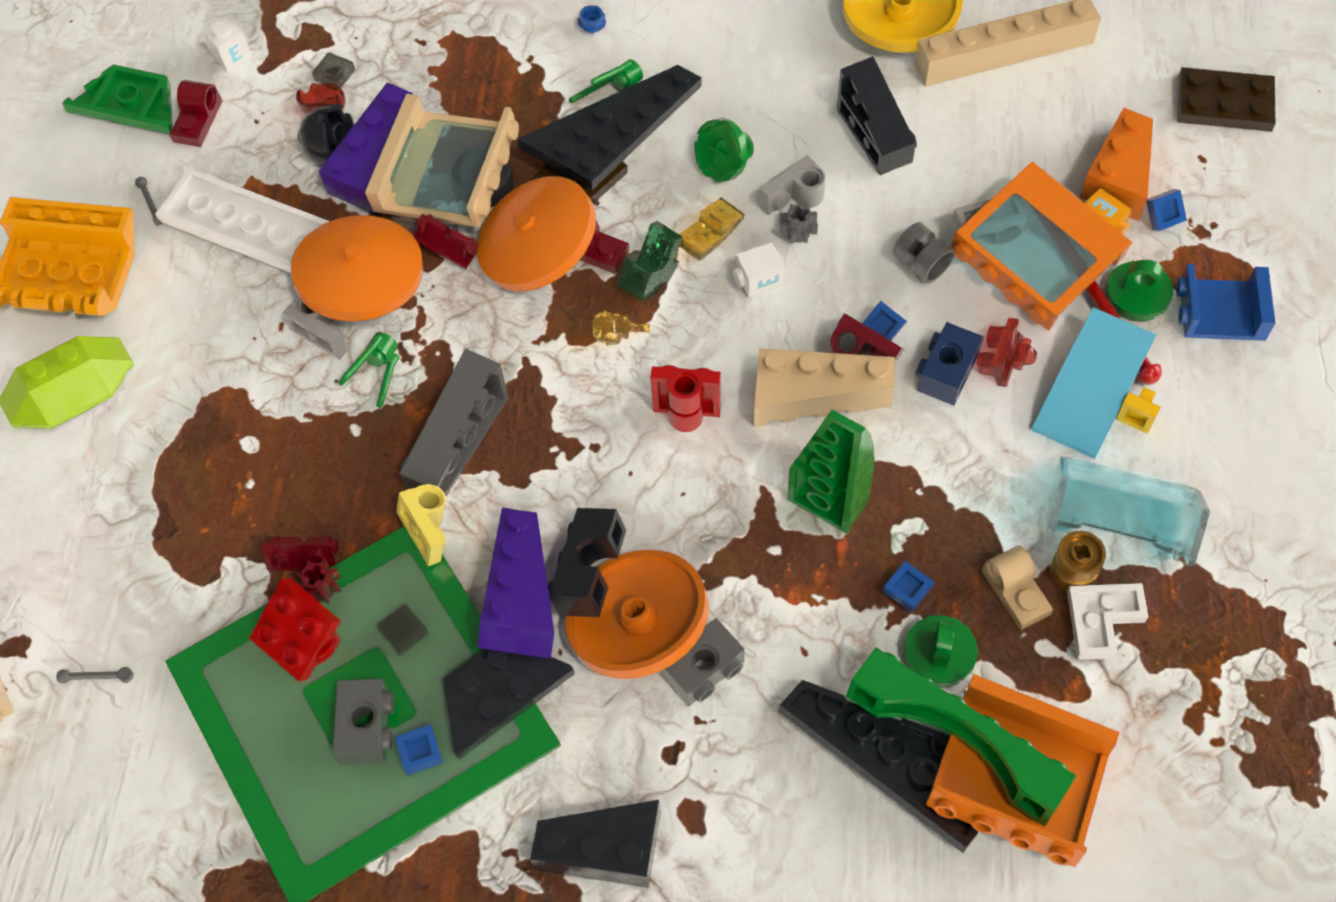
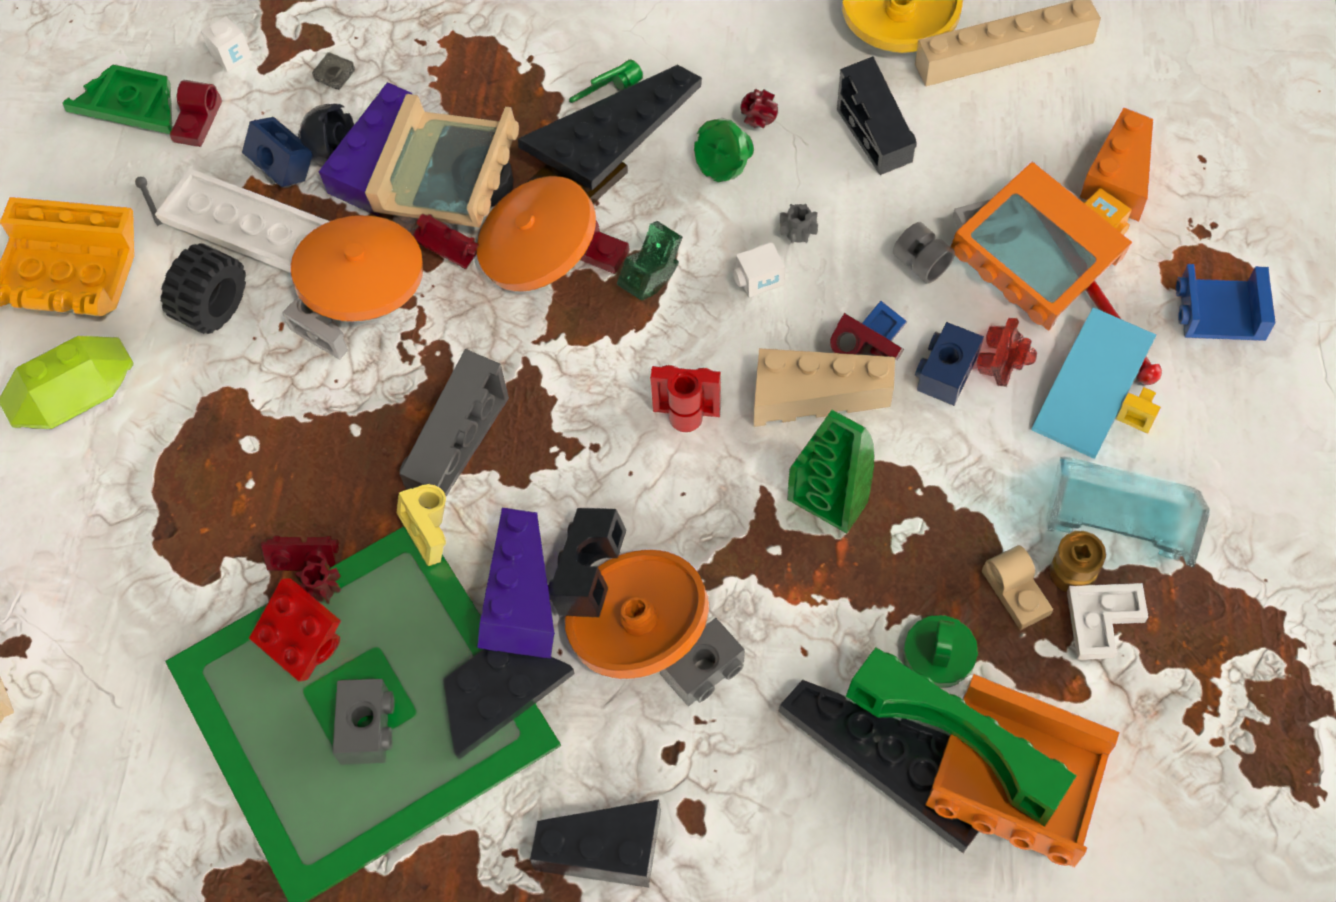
dark grey hinge [56,667,134,684] -> none
clear red hair [295,82,346,114] -> none
green plant [338,332,400,408] -> none
clear smoke plate [376,603,429,656] -> none
blue plate [395,724,443,776] -> none
blue plate [577,5,606,33] -> none
clear yellow piece [593,311,650,346] -> none
clear yellow slope [676,197,745,261] -> none
light grey plate [759,155,825,215] -> none
blue plate [883,561,934,613] -> none
green tile [1105,259,1174,322] -> none
blue plate [1146,189,1187,231] -> none
dark brown plate [1178,67,1276,132] -> none
none -> black tyre [160,243,246,334]
none -> dark blue brick [242,116,312,187]
none -> dark red gear [740,89,778,128]

